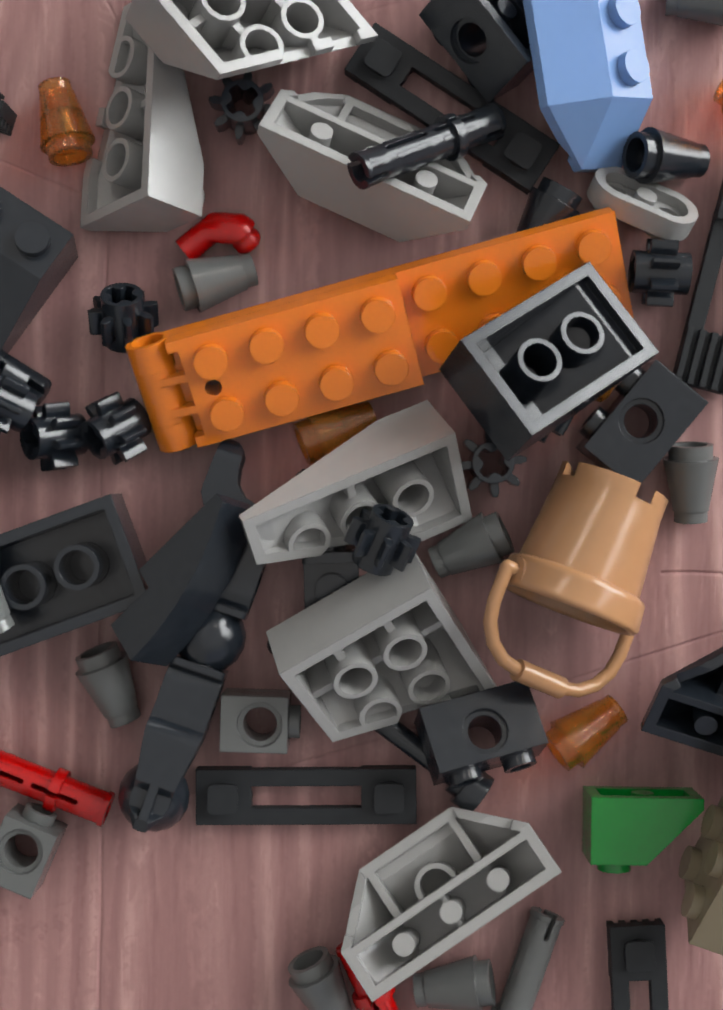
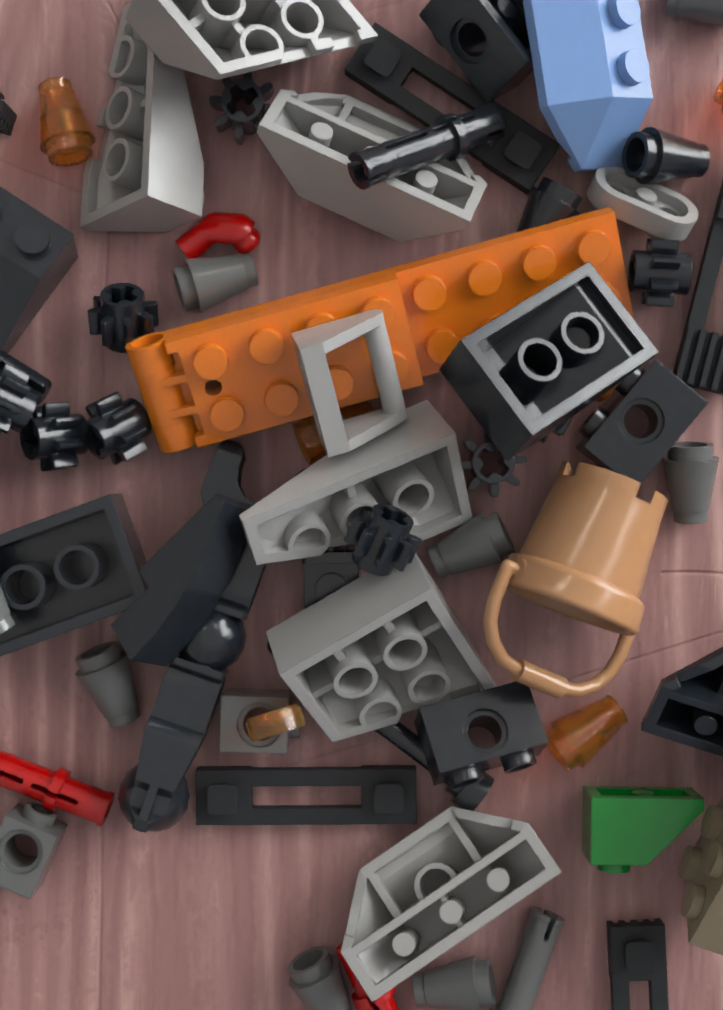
none -> clear orange tile [245,703,306,742]
none -> light grey tile [291,309,408,458]

